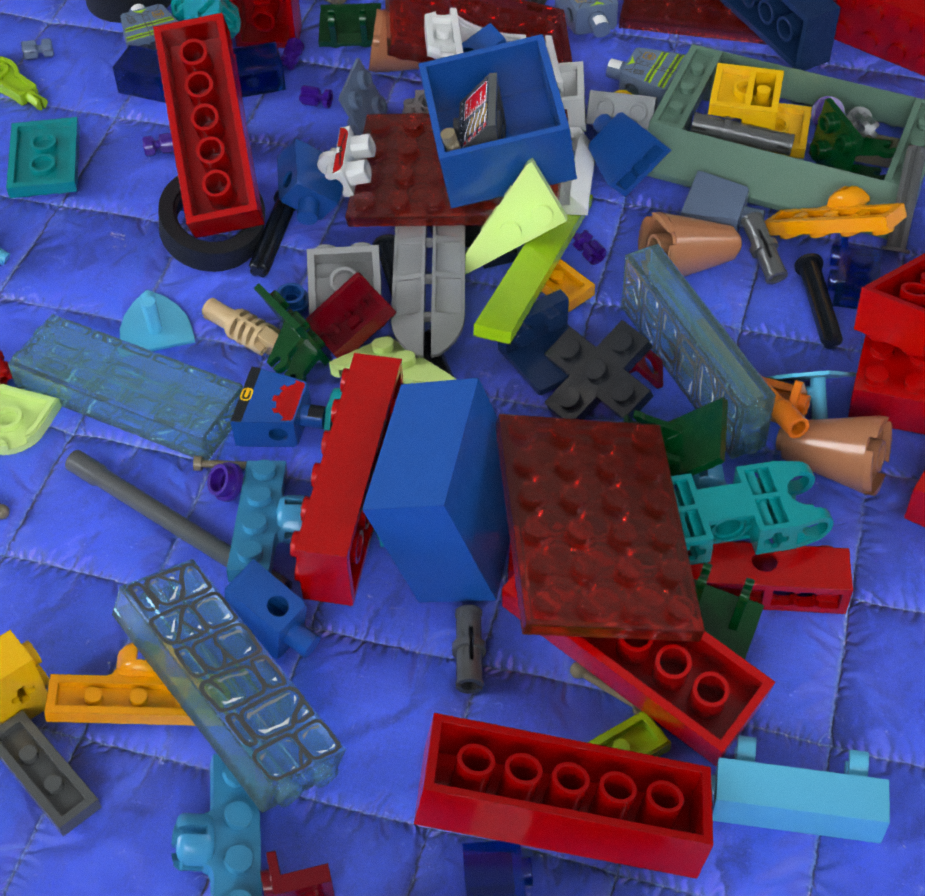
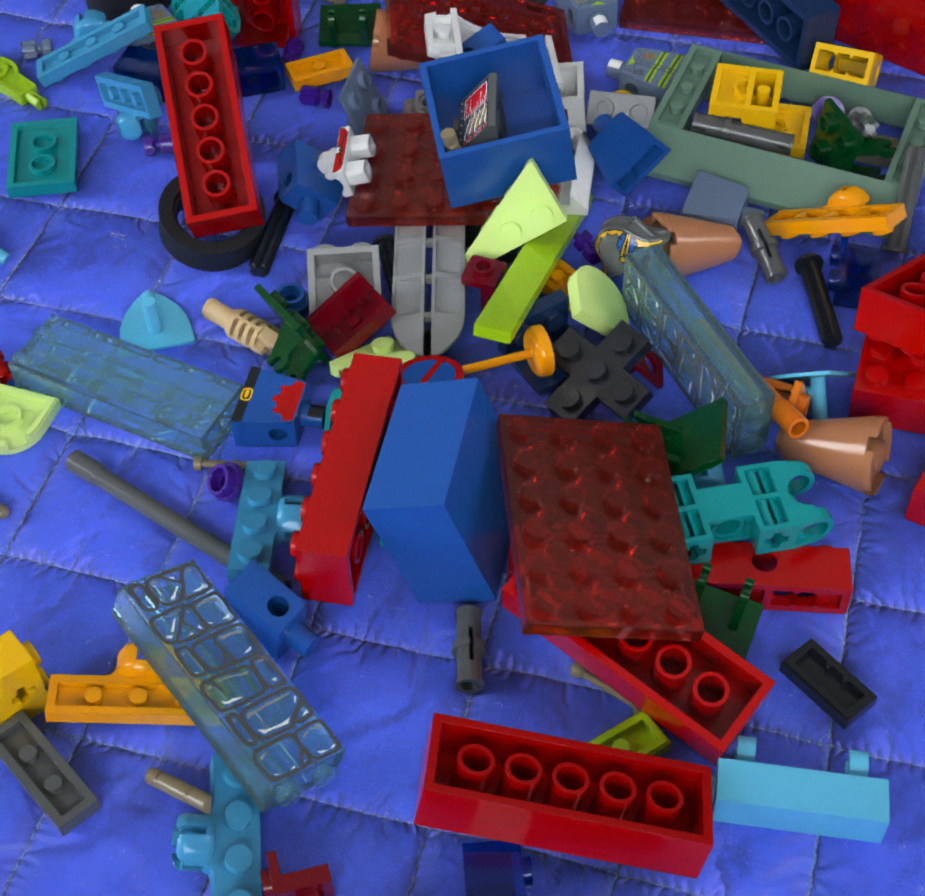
none -> dark azure plate [36,4,153,87]
none -> dark azure plate [95,72,163,140]
none -> dark tan wheel [145,767,212,815]
none -> light orange plate [284,48,353,92]
none -> piece [402,324,555,384]
none -> dark red bracket [461,255,507,312]
none -> yellowish green tile [567,265,630,337]
none -> dark grey hat [595,215,672,278]
none -> black plate [779,638,877,730]
none -> yellow torso [809,42,883,87]

